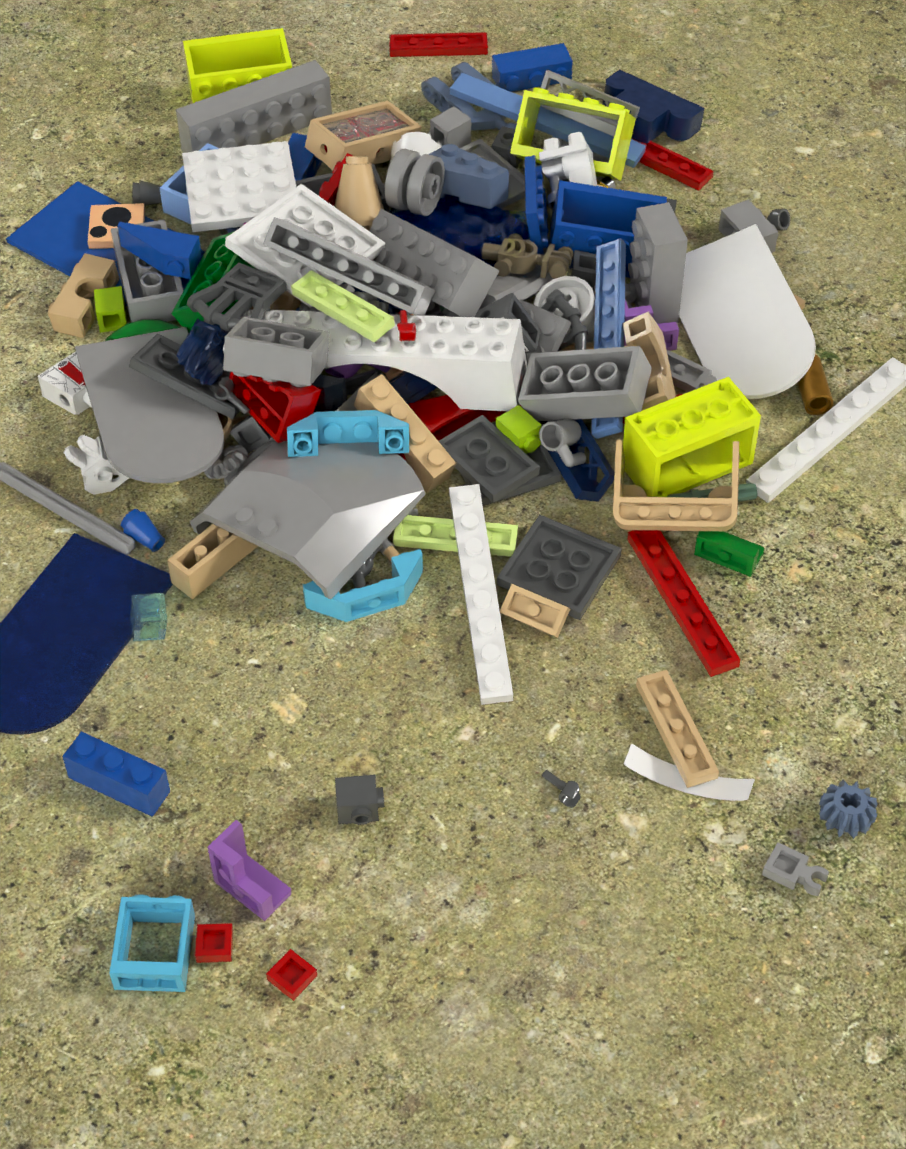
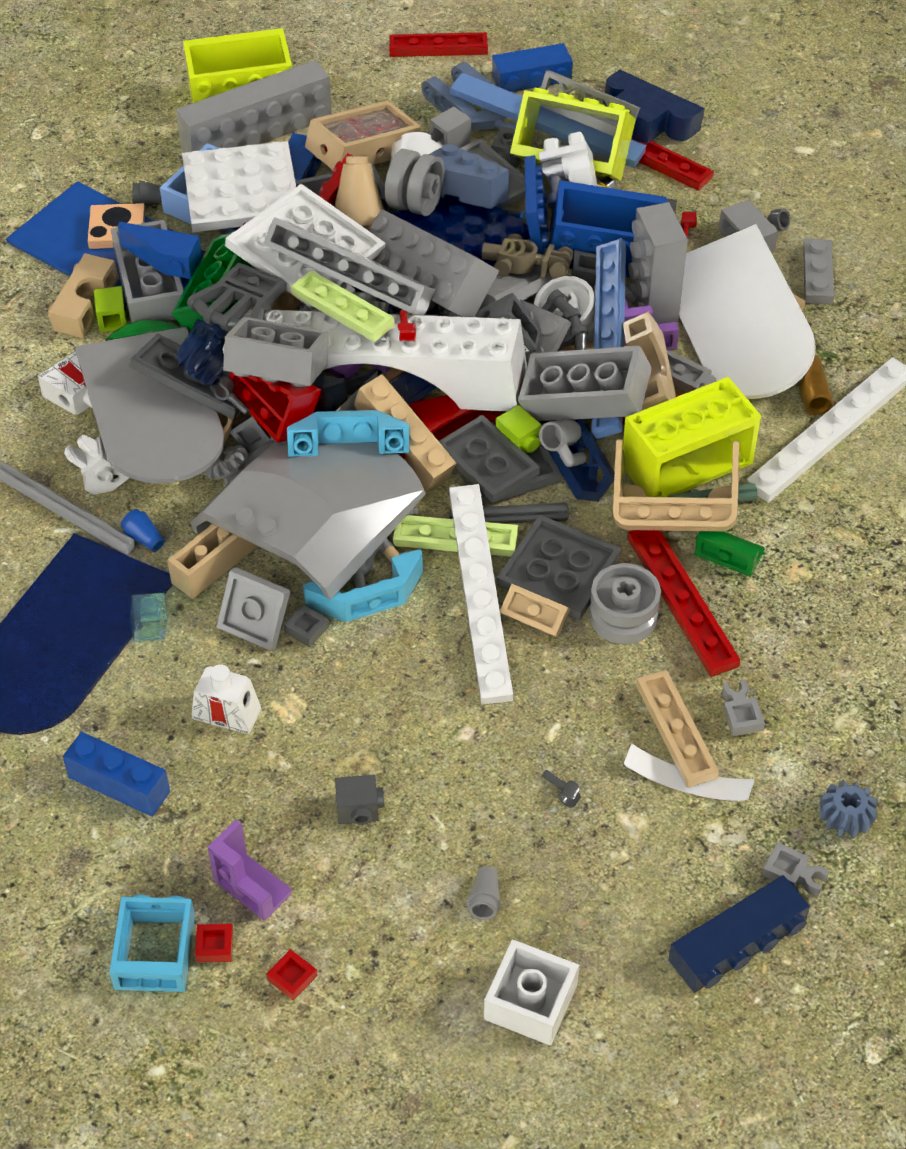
none -> white torso [192,665,261,735]
none -> light grey tile [216,568,291,651]
none -> dark grey plate [284,605,329,647]
none -> dark grey axle [449,503,569,524]
none -> light grey cone [466,866,501,920]
none -> white brick [484,939,579,1046]
none -> light grey wheel [589,563,661,645]
none -> dark blue brick [668,875,810,993]
none -> red hand [680,212,697,237]
none -> light grey plate [722,680,765,736]
none -> light grey plate [803,238,834,304]

